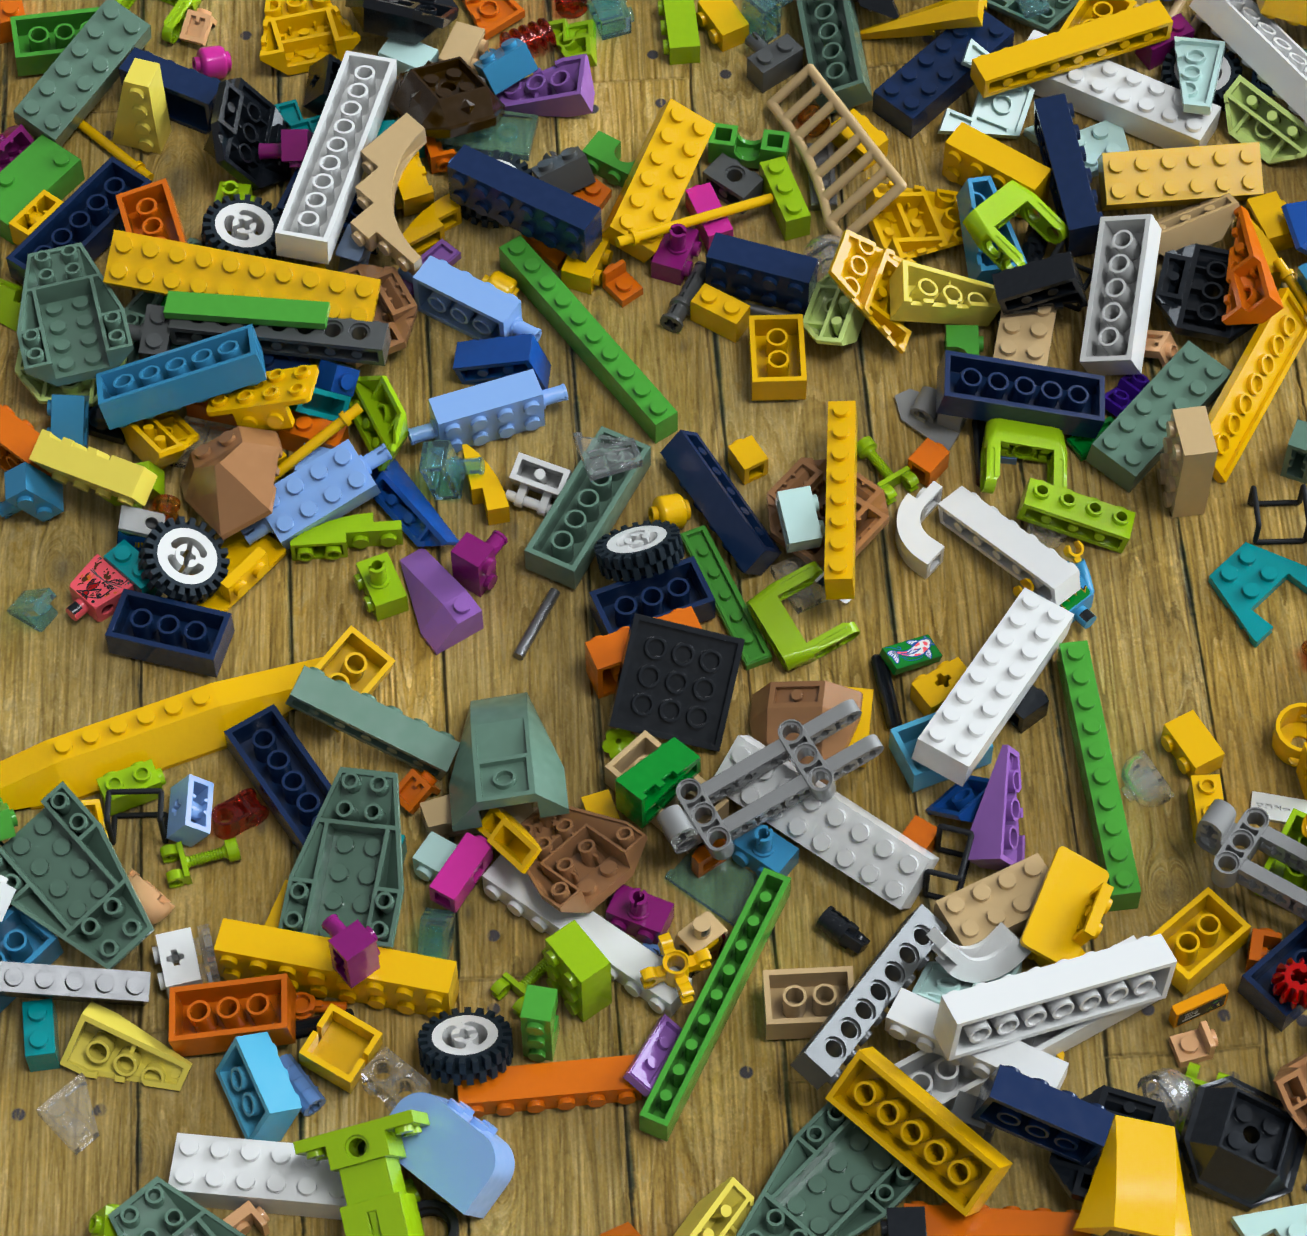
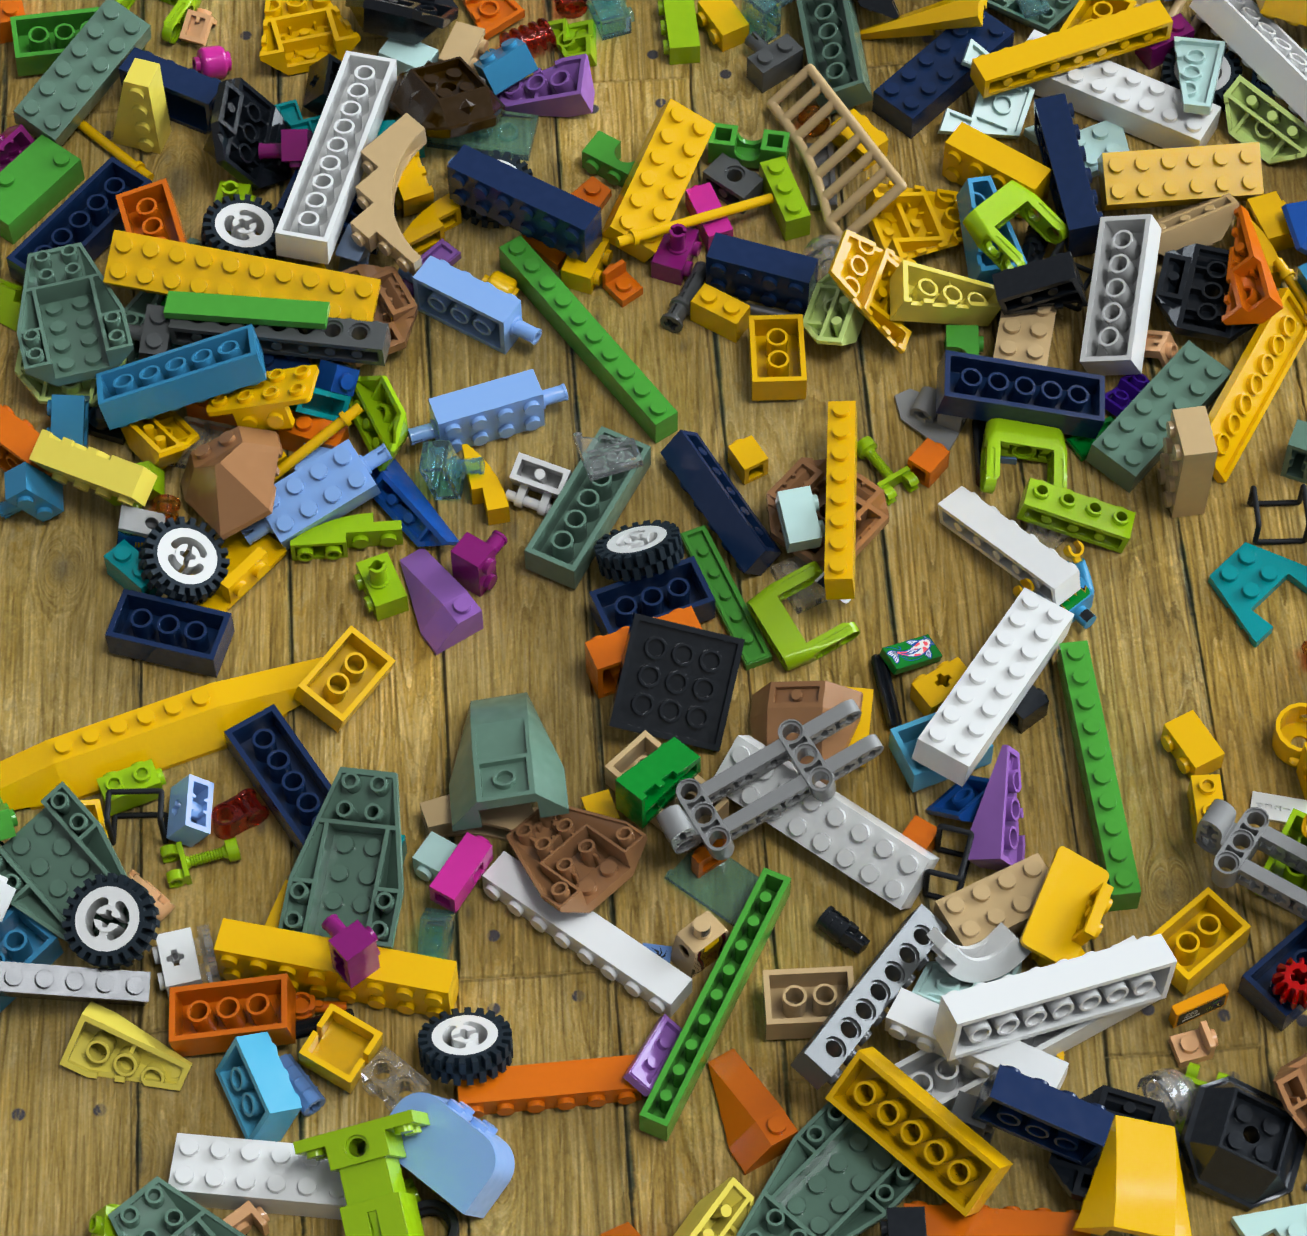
clear light blue slope [7,588,58,632] -> none
yellow brick [9,190,64,246] -> none
teal piece [22,998,60,1072] -> none
clear wing [36,1072,100,1155] -> none
coral torso [65,554,135,622] -> none
sand green brick [285,665,460,781] -> none
orange bracket [399,768,441,814] -> none
orange bracket [424,136,456,174] -> none
blue wedge [453,334,551,390] -> none
yellow slope [476,808,542,874] -> none
lime bar [490,947,547,1018] -> none
flat silver bar [513,588,560,660] -> none
bright green arch [520,984,560,1062] -> none
dark grey brick [531,146,596,194] -> none
lime brick [544,920,612,1023] -> none
lime plant [602,728,637,759] -> none
magenta brick [605,884,674,945] -> none
yellow pin [640,932,712,1005] -> none
yellow head [648,493,691,529] -> none
dark azure brick [731,824,799,877] -> none
white arch [895,481,945,579] -> none
clear cylinder [1120,749,1175,808] -> none
orange bracket [1245,928,1282,973] -> none
none -> wheel [62,873,160,970]
none -> orange wedge [708,1048,798,1175]

